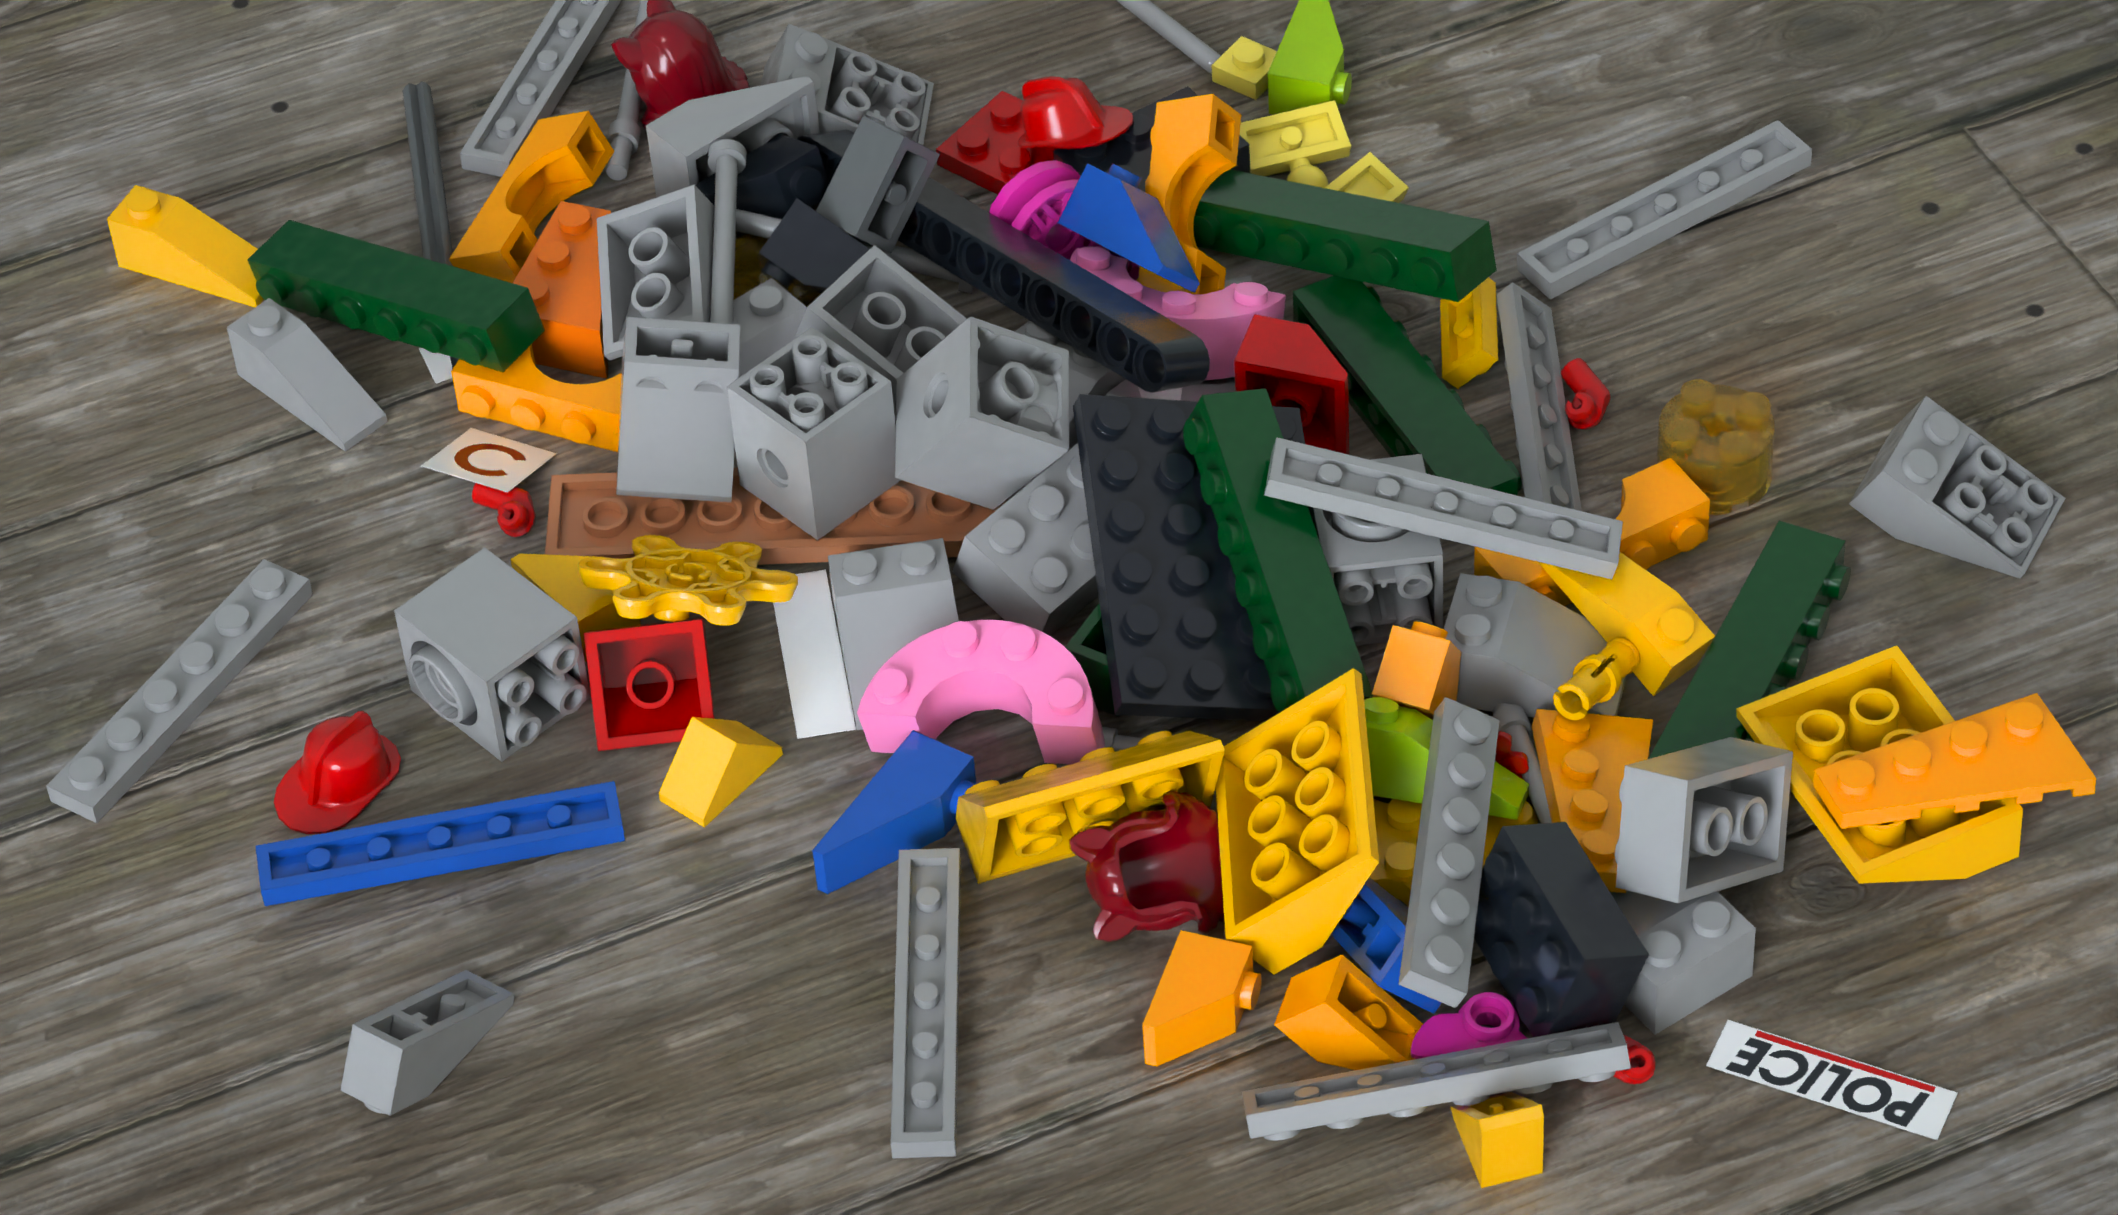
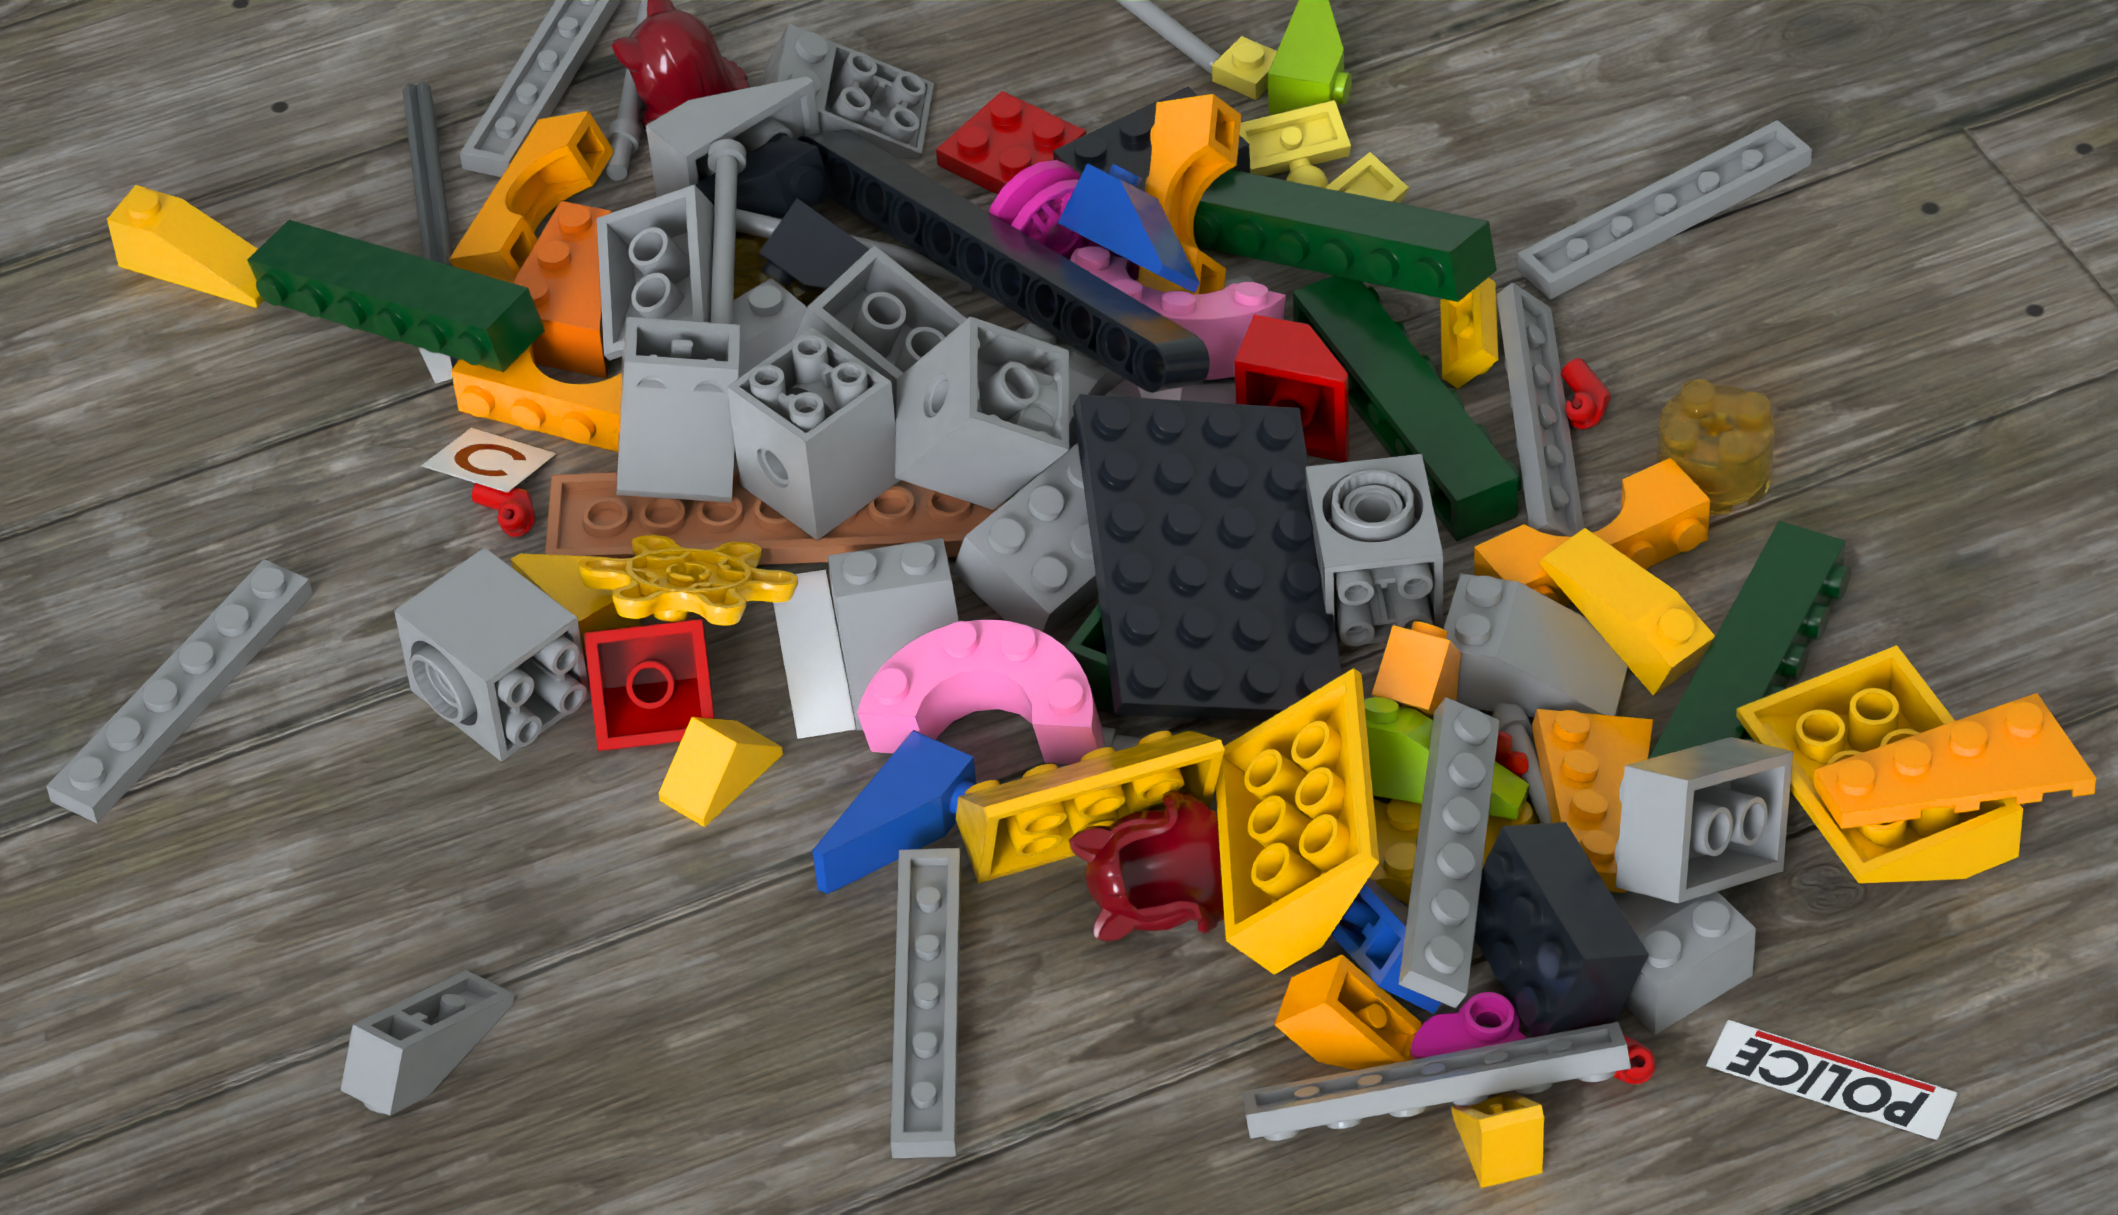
light grey slope [227,298,388,452] -> none
blue plate [255,781,625,906] -> none
red piece [274,710,401,834] -> none
dark grey brick [816,116,940,253] -> none
red piece [1018,76,1134,149] -> none
light orange slope [1142,930,1262,1067] -> none
dark green brick [1183,388,1373,712] -> none
light grey plate [1264,437,1623,580] -> none
yellow pin [1553,637,1640,720] -> none
light grey slope [1849,396,2066,579] -> none

